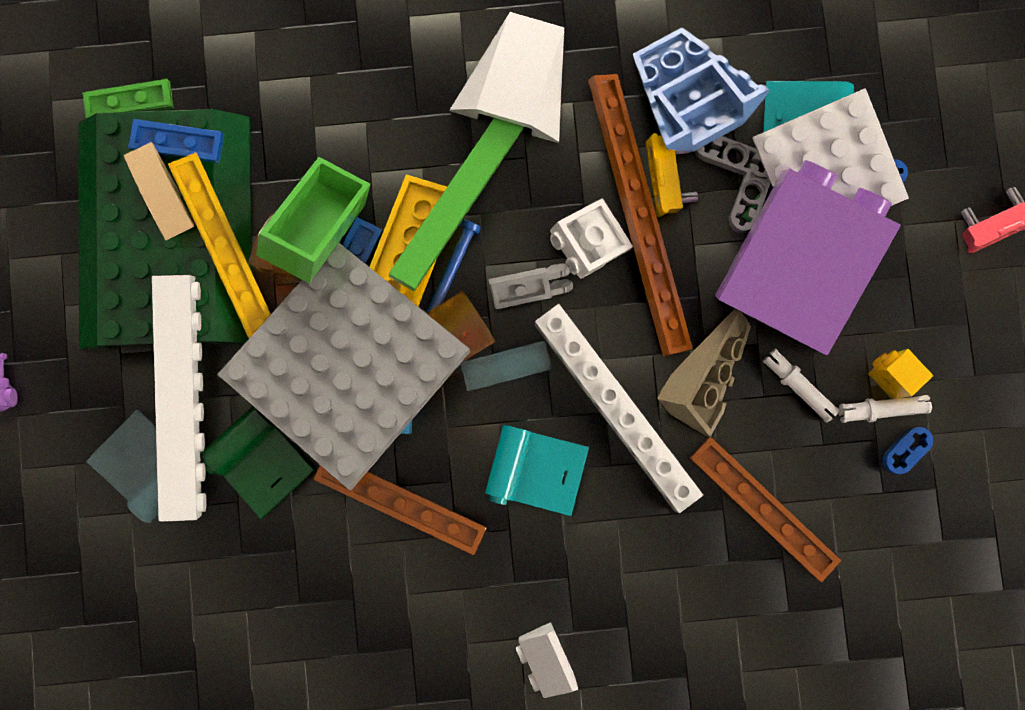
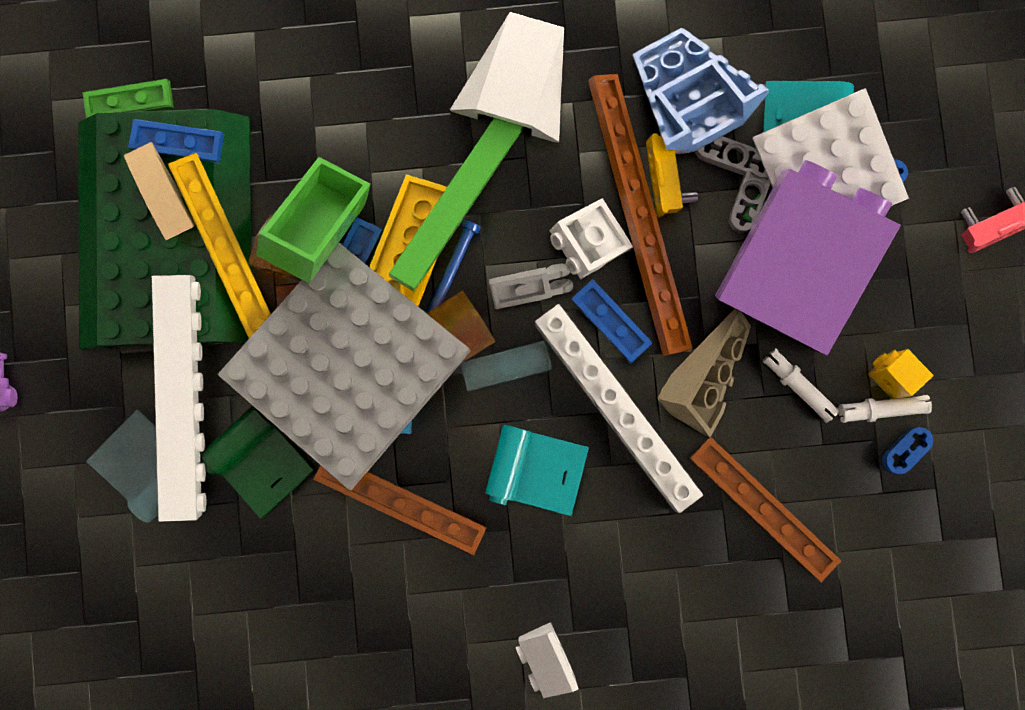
none -> blue plate [571,279,652,364]

